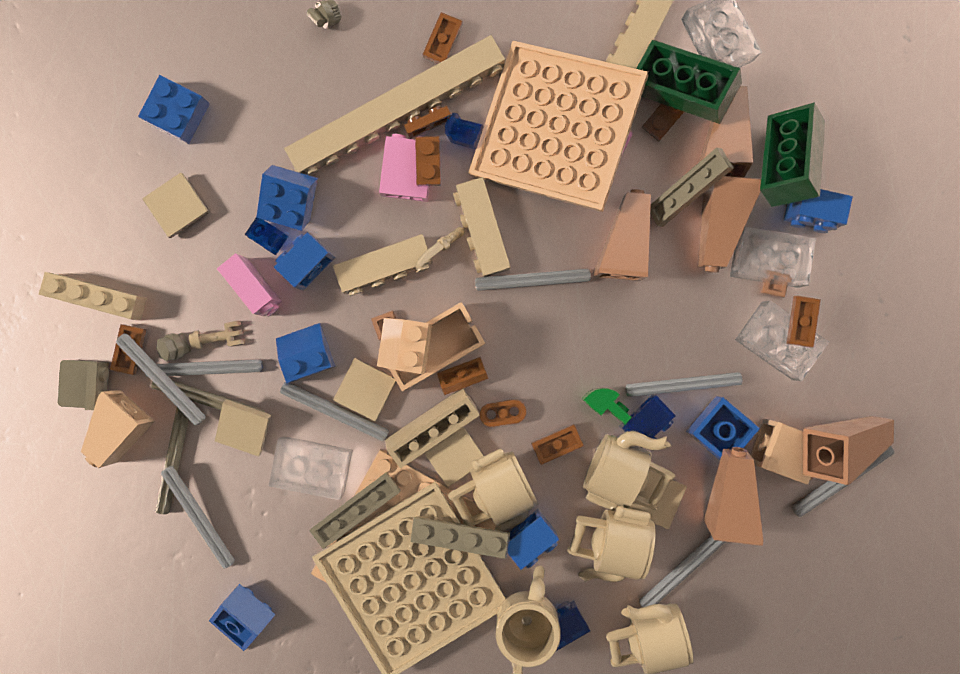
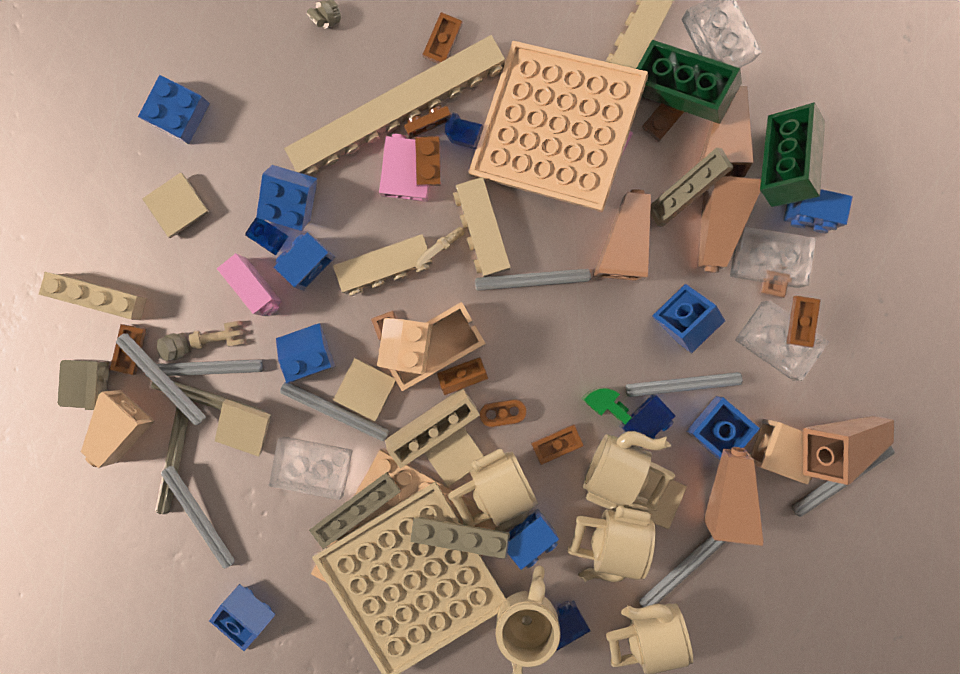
none -> blue slope [652,284,725,354]

